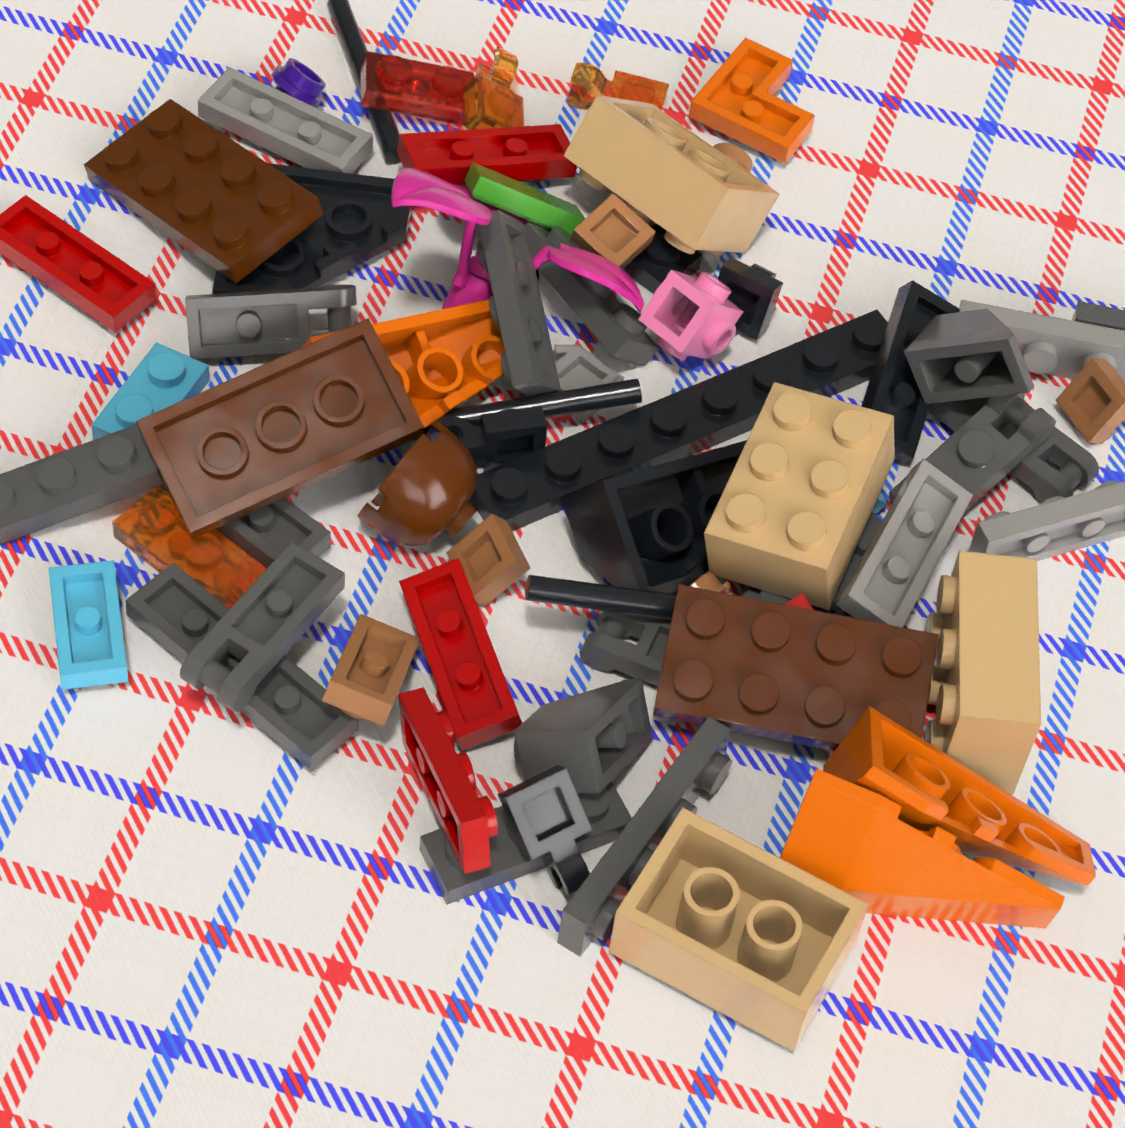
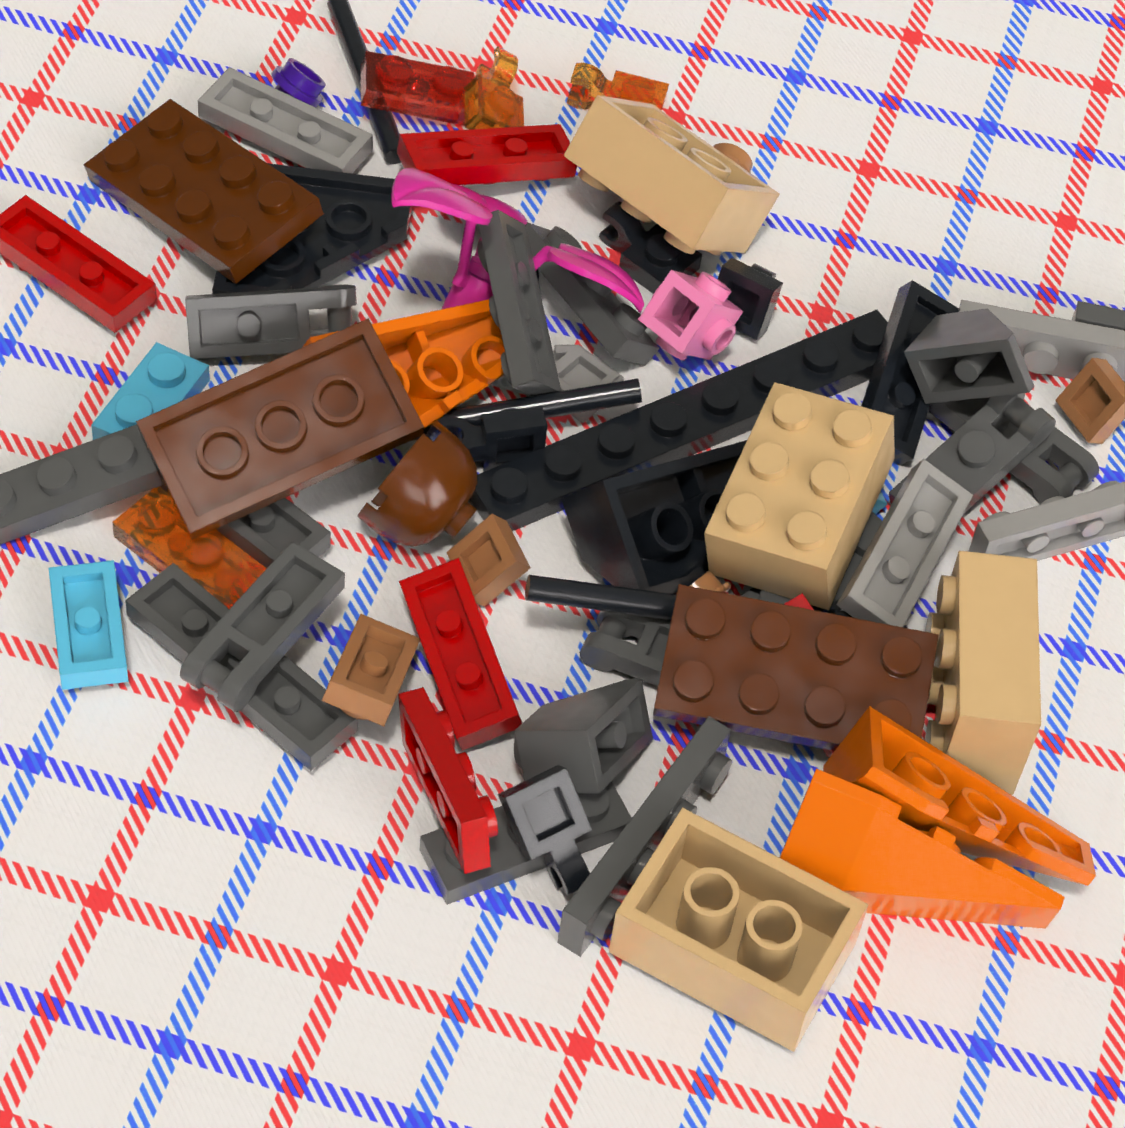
bright green tile [464,162,585,235] -> none
medium nougat plate [570,193,656,269] -> none
orange plate [689,37,815,164] -> none

